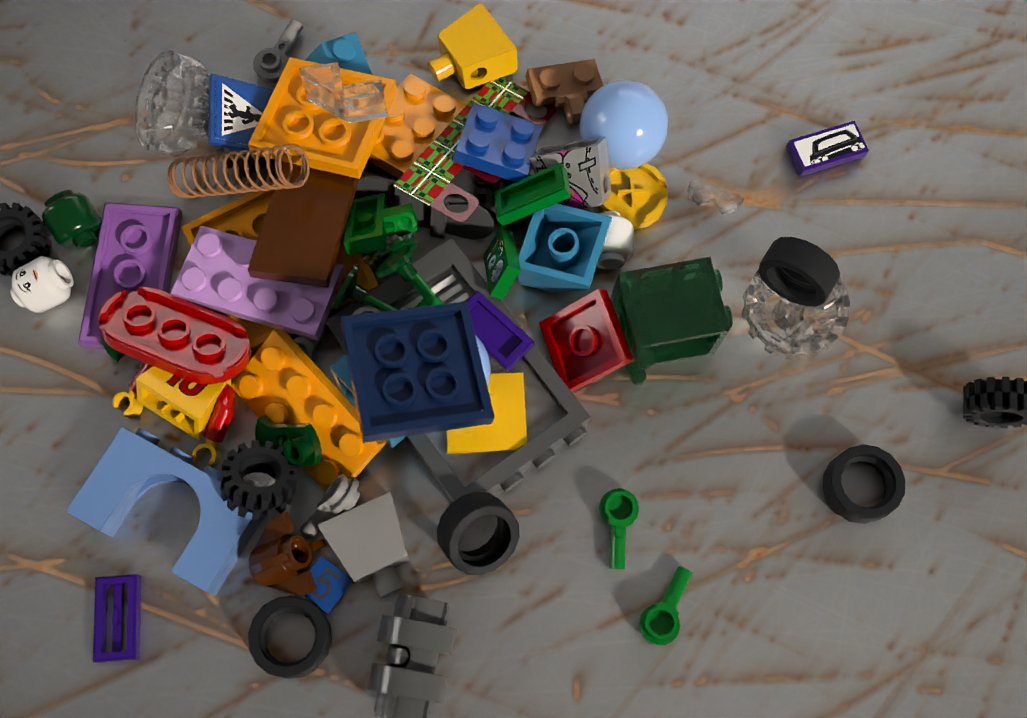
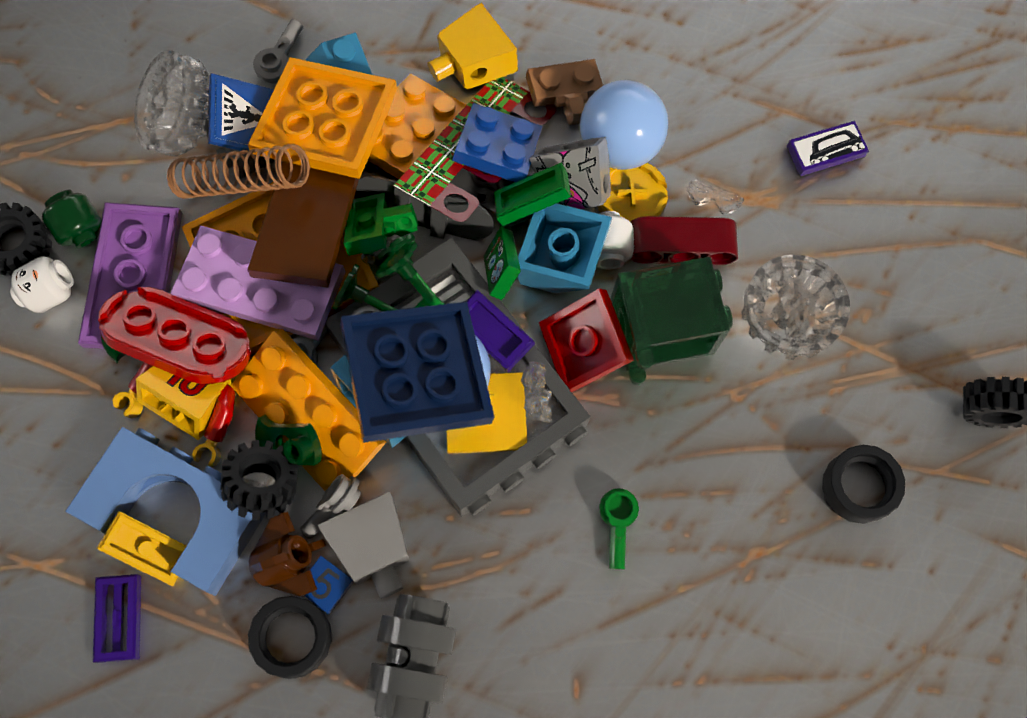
clear slope [299,62,388,123] -> none
black tyre [437,492,520,575] -> none
green plate [639,566,692,646] -> none
black tyre [758,237,840,307] -> none
none -> yellow plate [96,511,186,587]
none -> clear piece [521,361,552,423]
none -> dark red beam [631,216,738,265]

